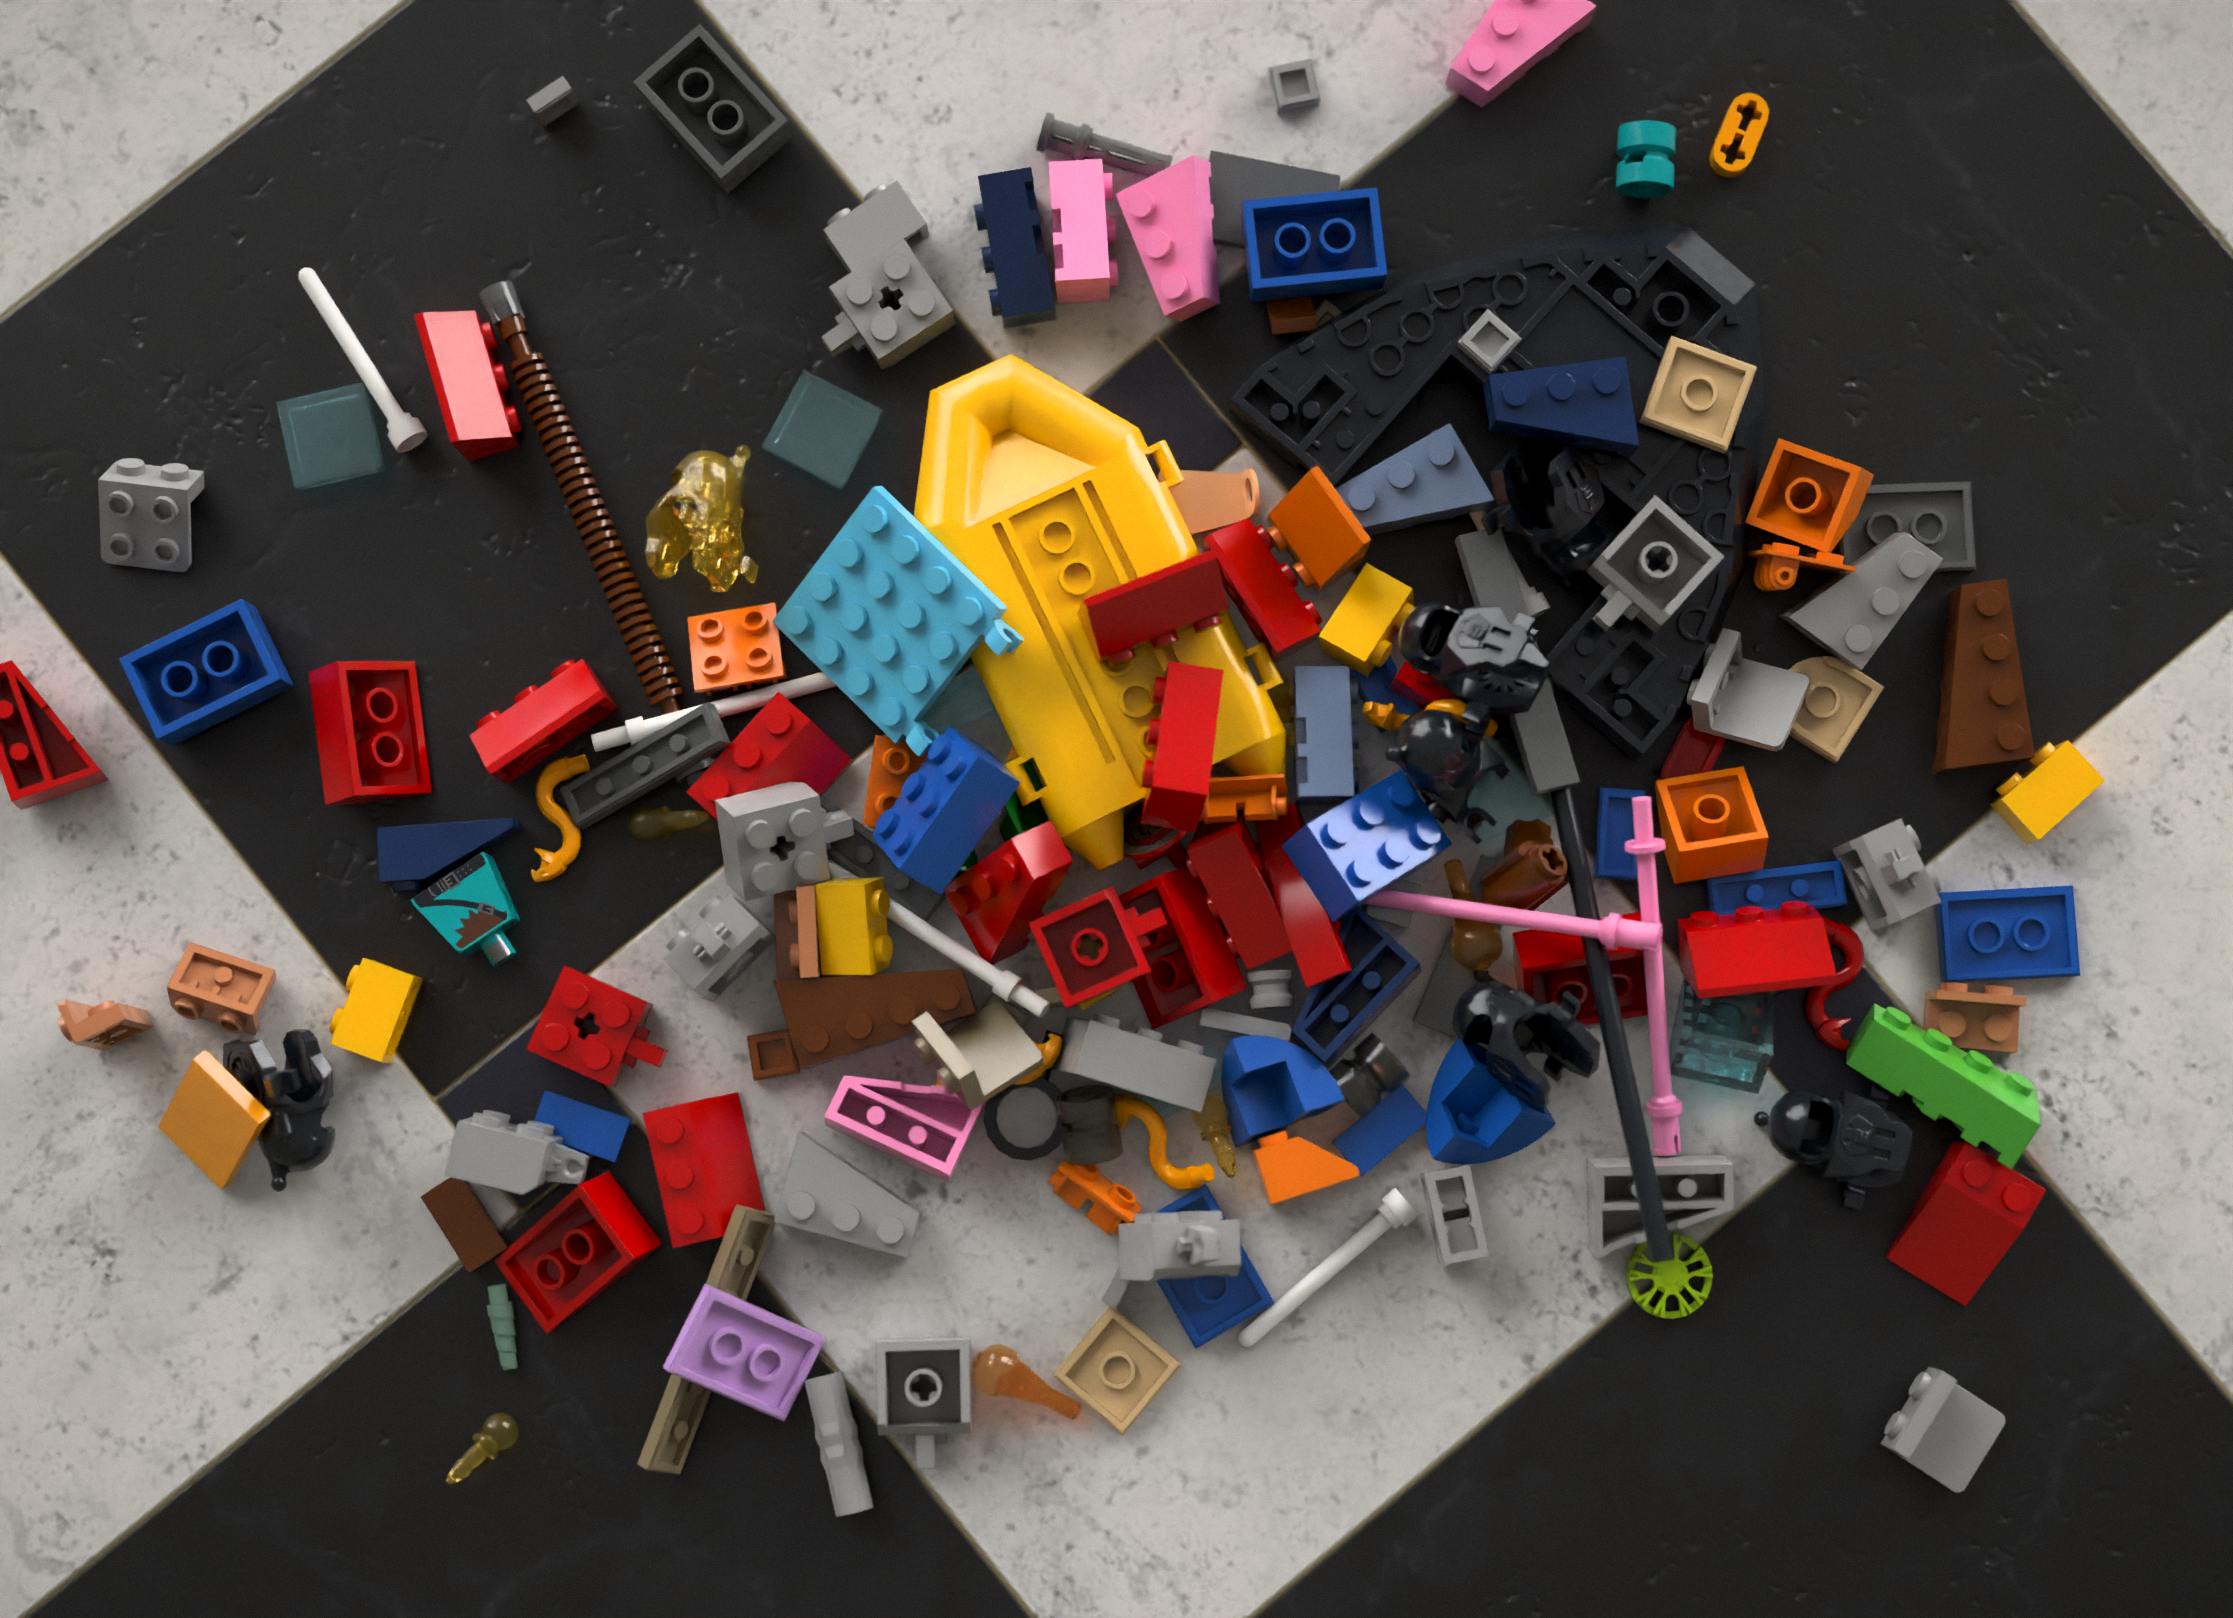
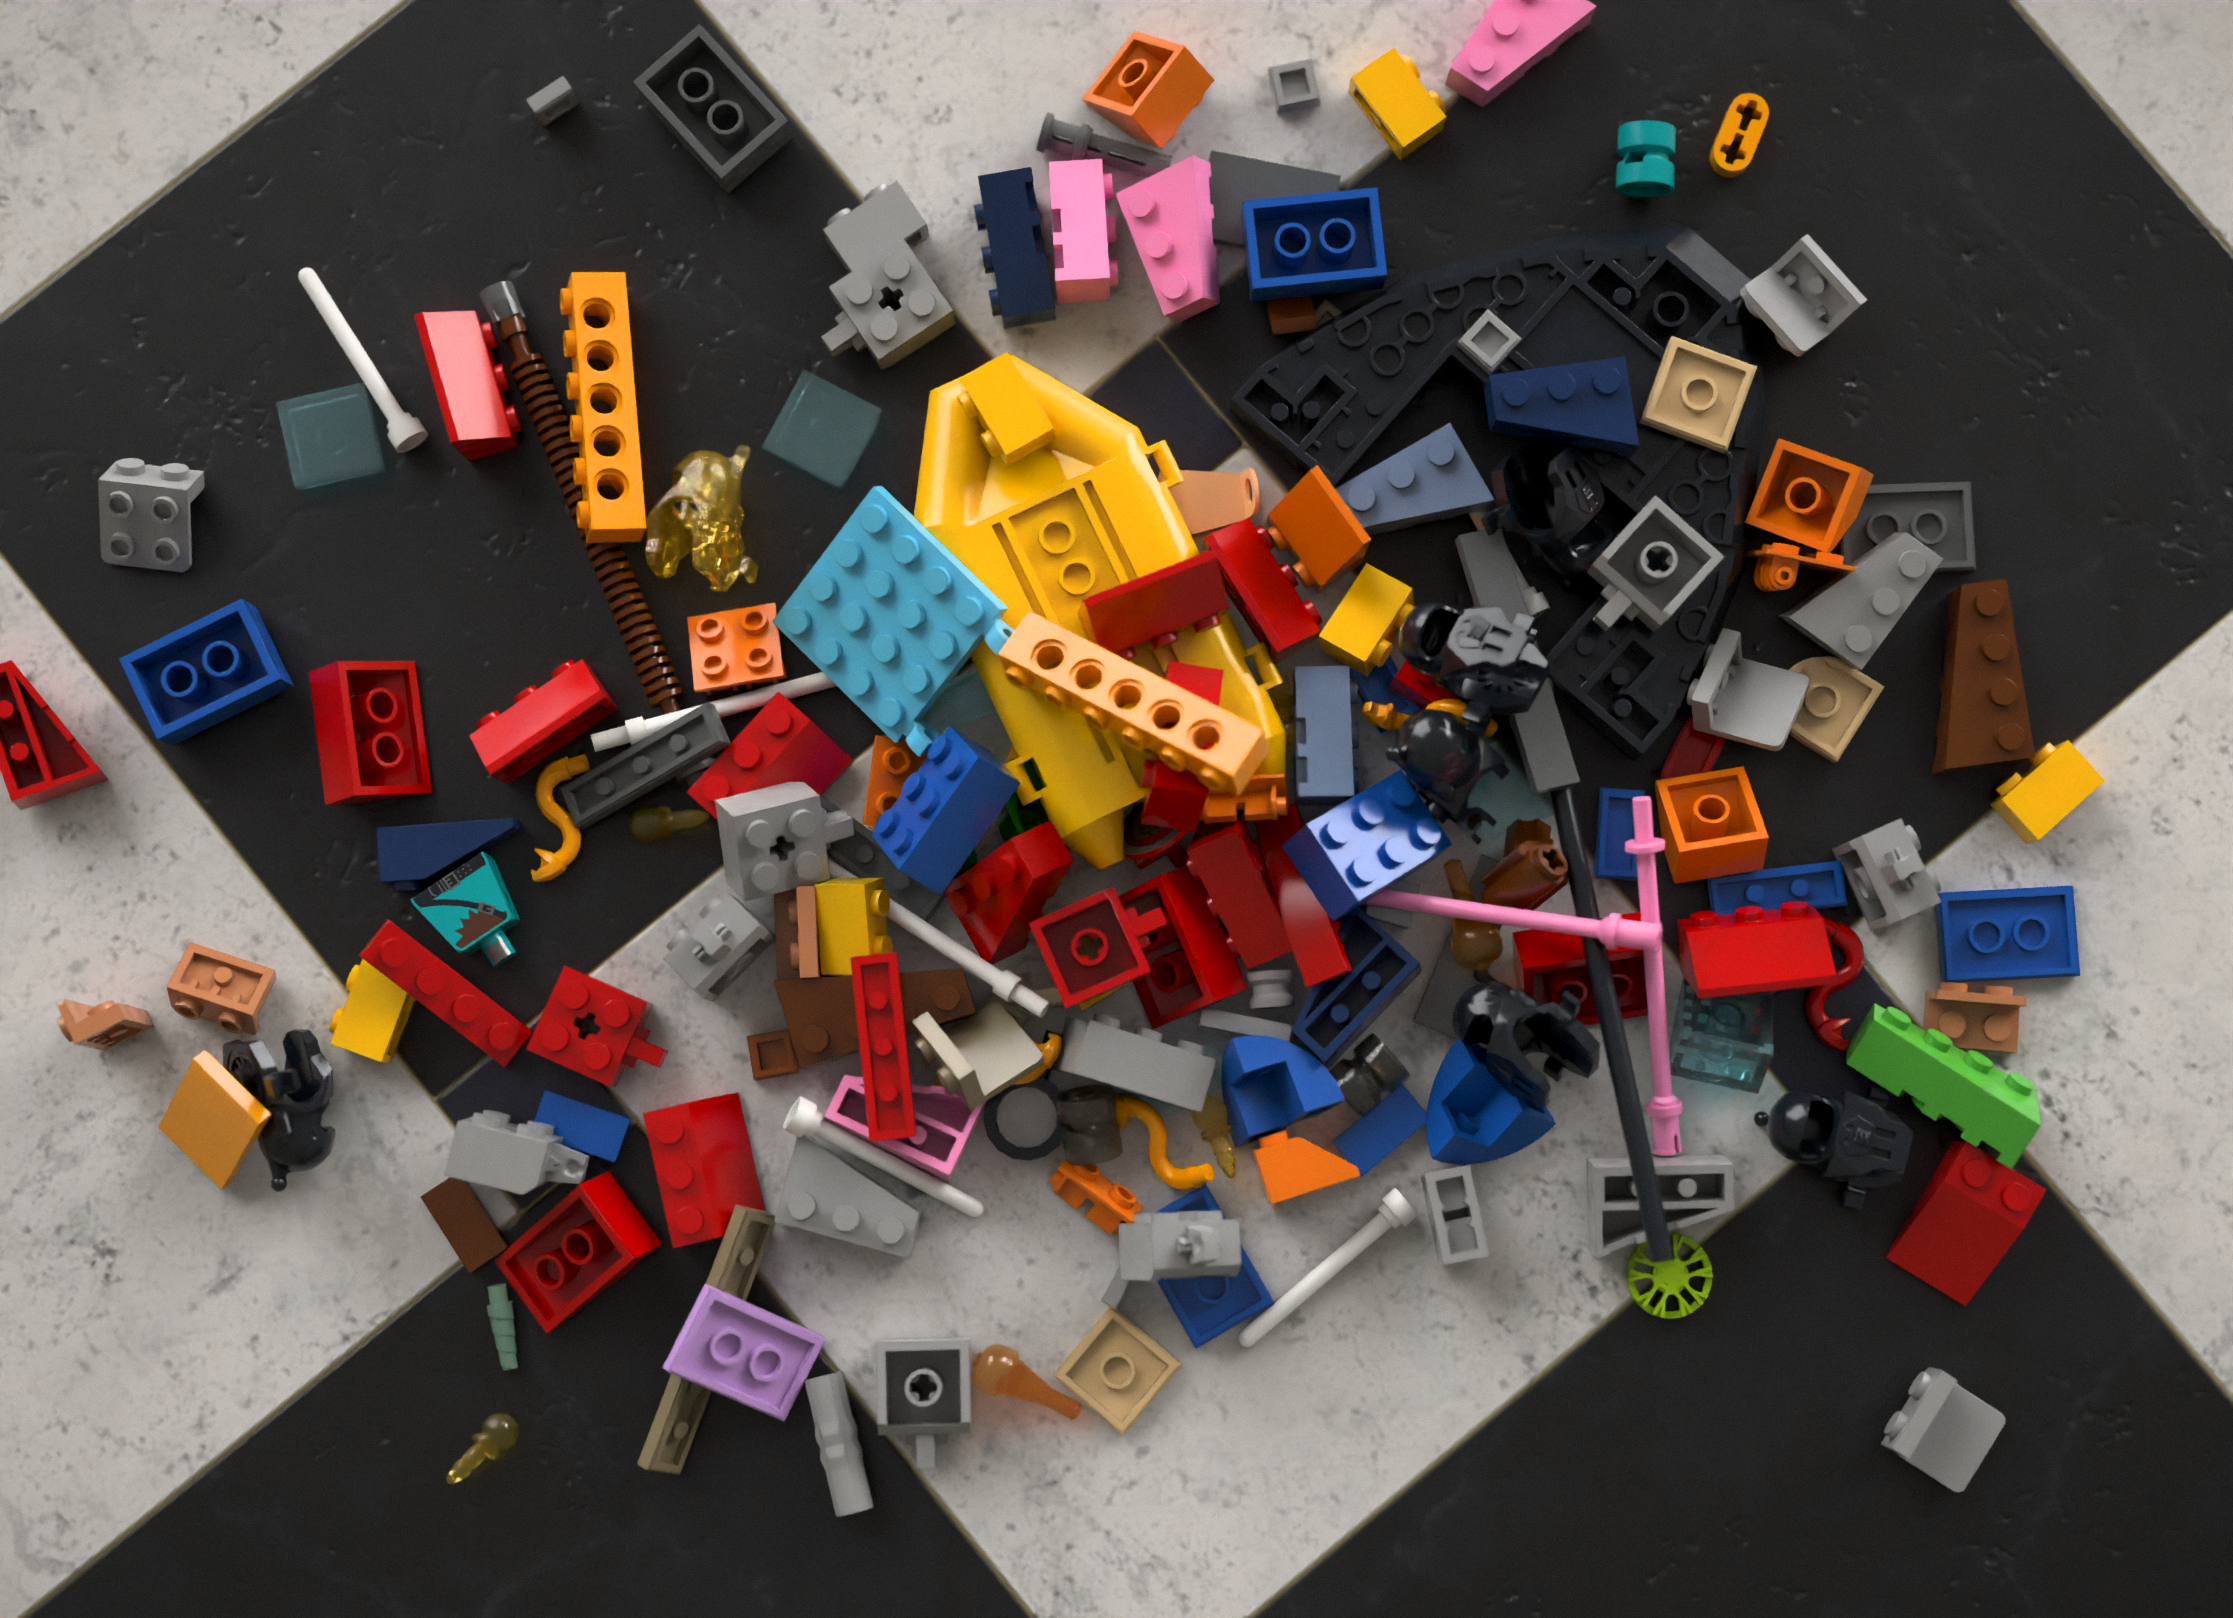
none -> red plate [358,919,533,1068]
none -> light orange brick [560,272,646,543]
none -> white piece [783,1096,984,1217]
none -> red plate [850,952,917,1142]
none -> yellow brick [957,352,1054,467]
none -> light orange brick [998,611,1269,796]
none -> orange slope [1082,31,1214,149]
none -> yellow brick [1348,47,1446,160]
none -> light grey bracket [1740,234,1867,357]

